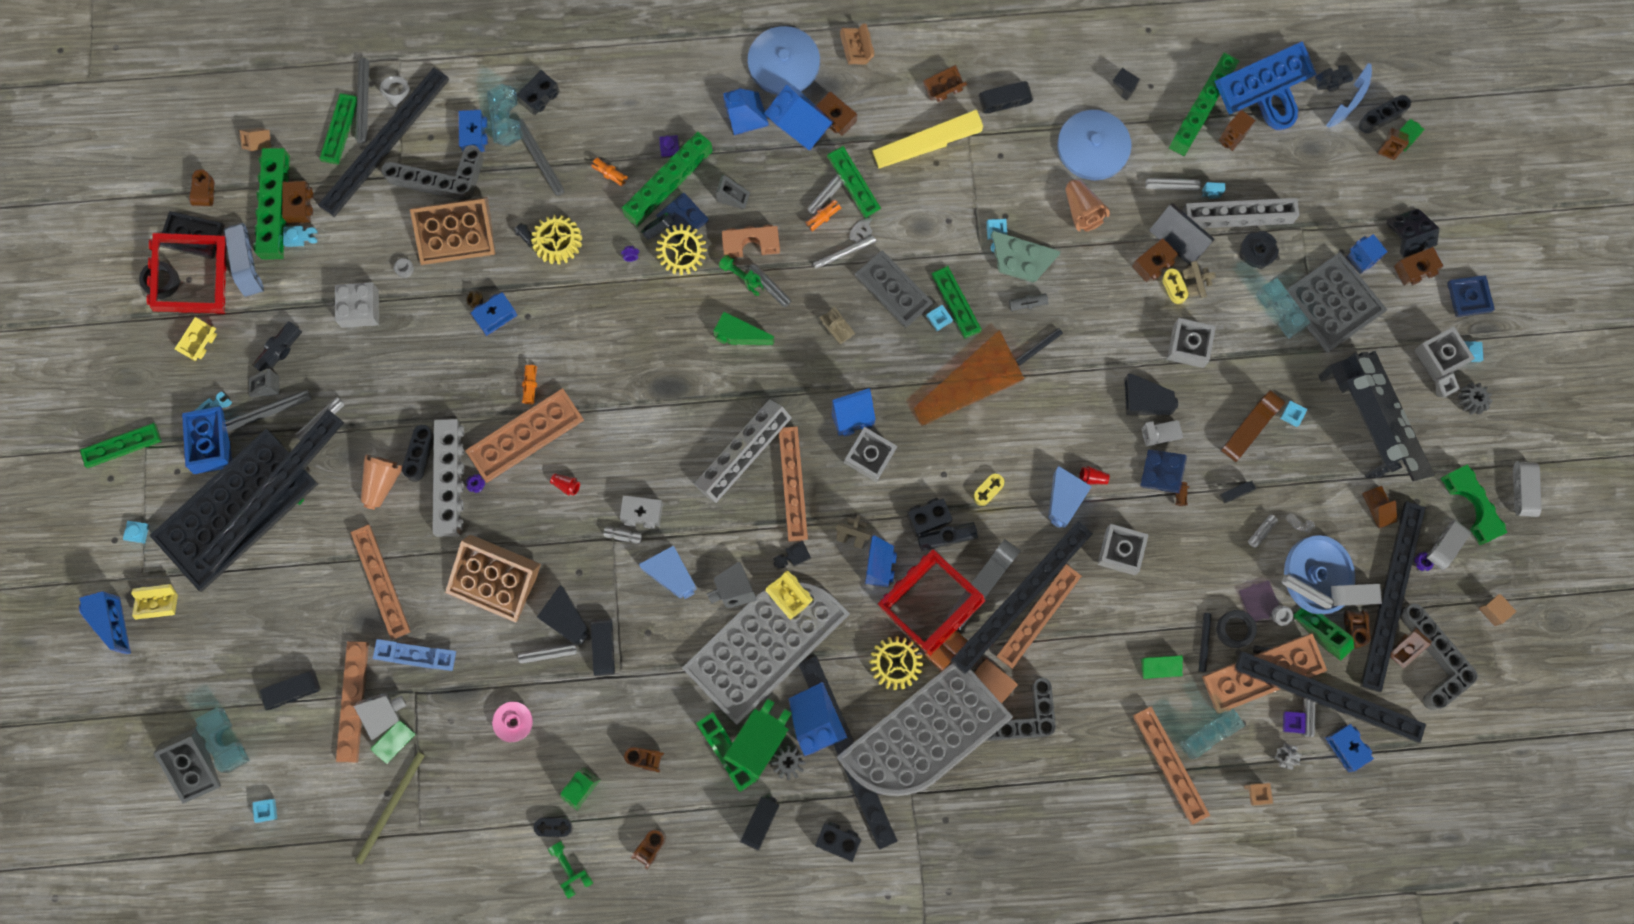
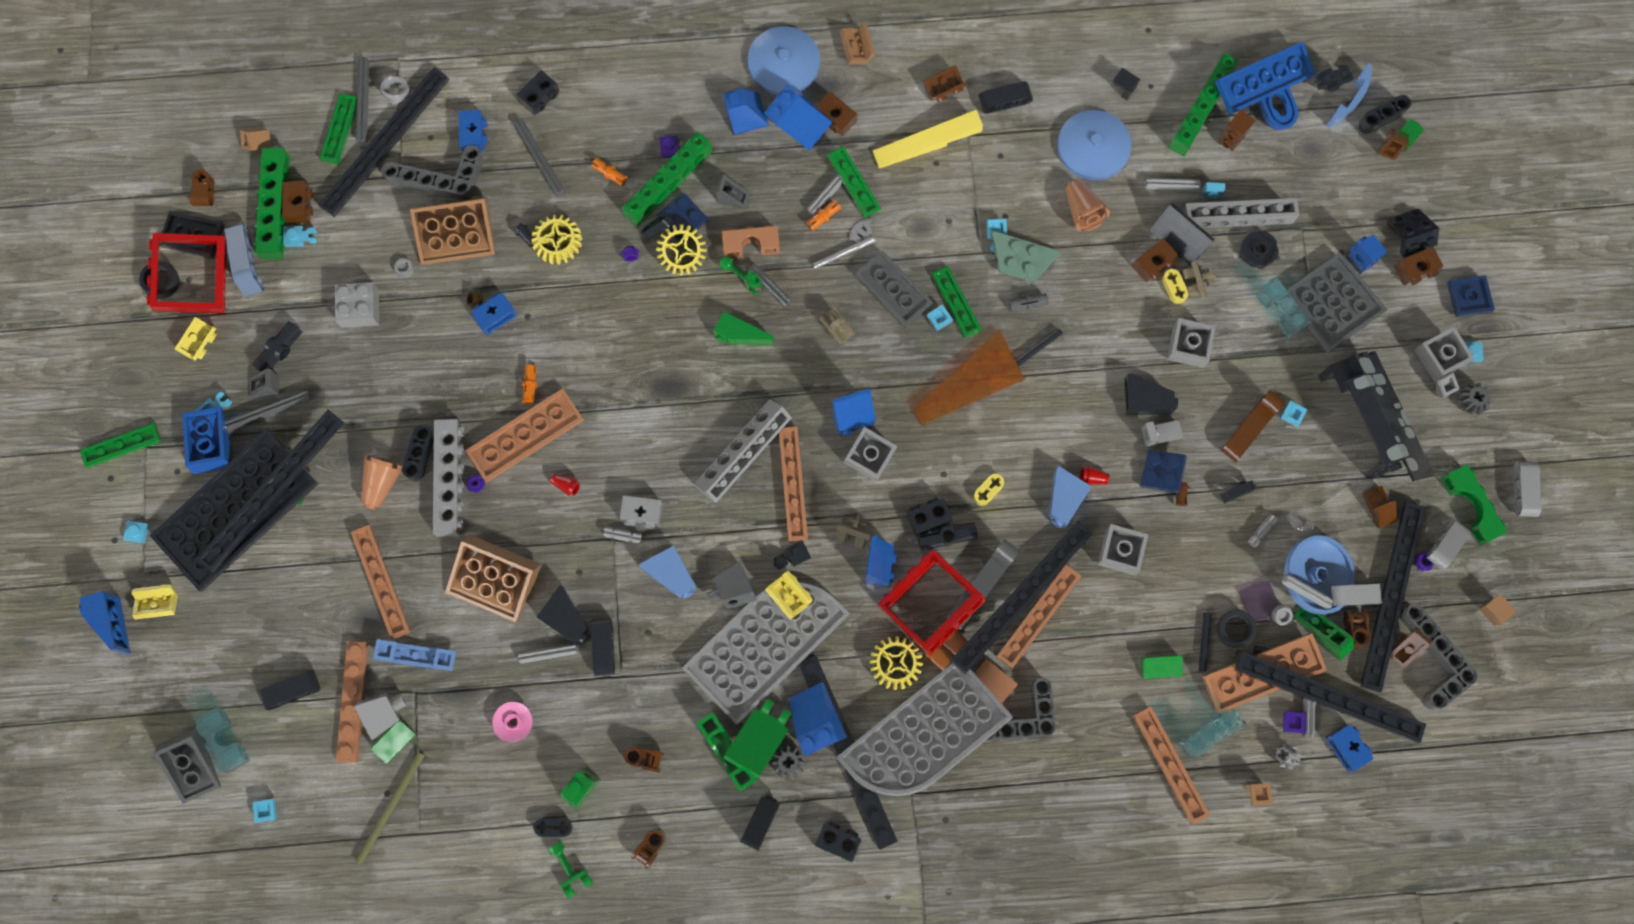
light grey axle [296,397,344,440] -> none
clear light blue arch [487,84,522,147] -> none

